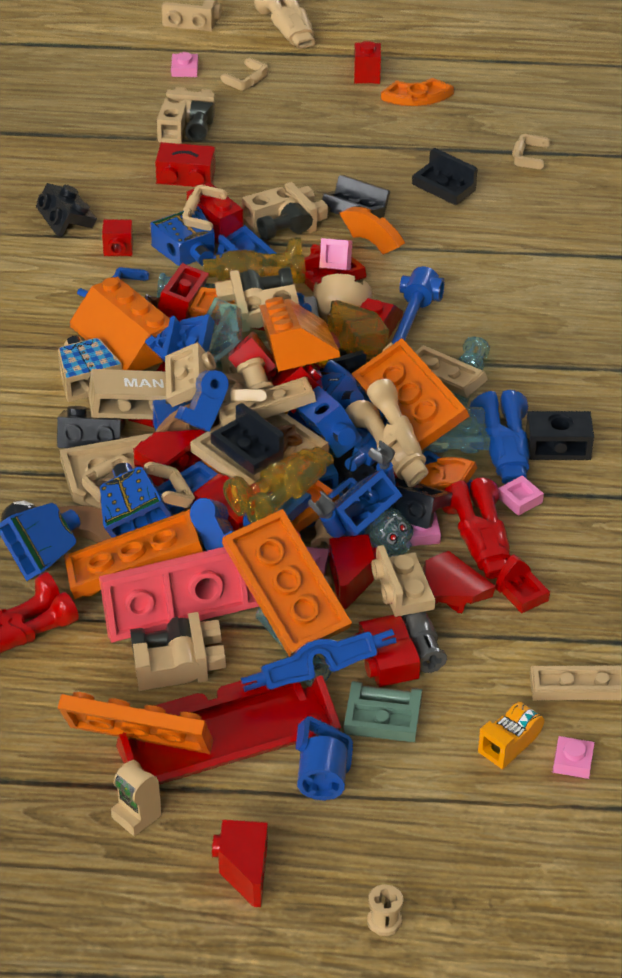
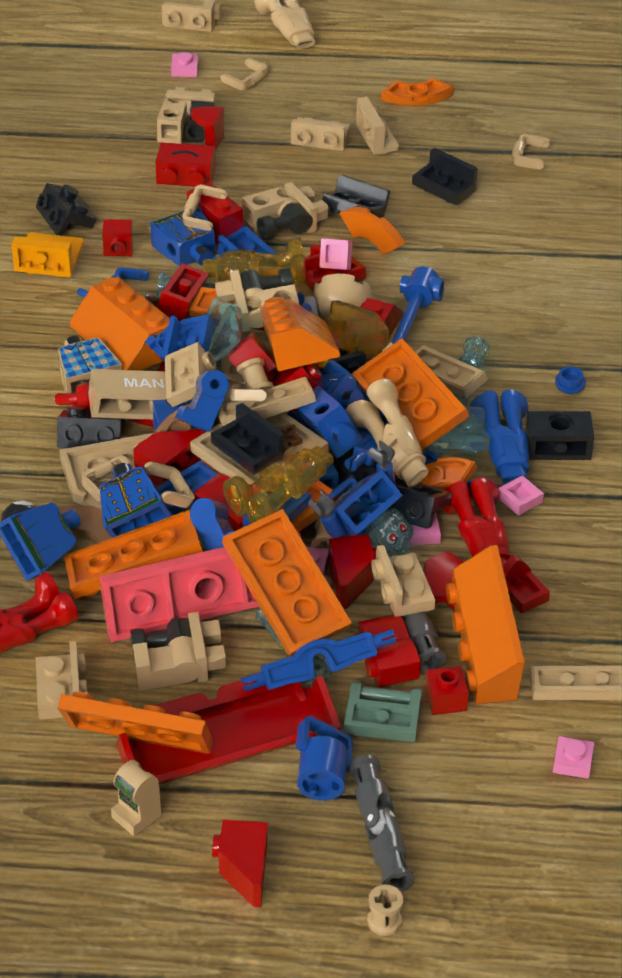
red slope [354,41,381,84] -> none
light orange leg [478,702,545,770] -> none
none -> light orange bracket [11,232,84,278]
none -> tan bracket [35,641,87,720]
none -> red plate [55,383,91,411]
none -> red tile [191,106,224,151]
none -> tan bracket [291,117,350,151]
none -> dark grey piece [349,754,414,892]
none -> tan bracket [356,97,399,155]
none -> red plate [425,666,469,715]
none -> orange slope [446,545,525,705]
none -> blue plate [555,366,586,394]

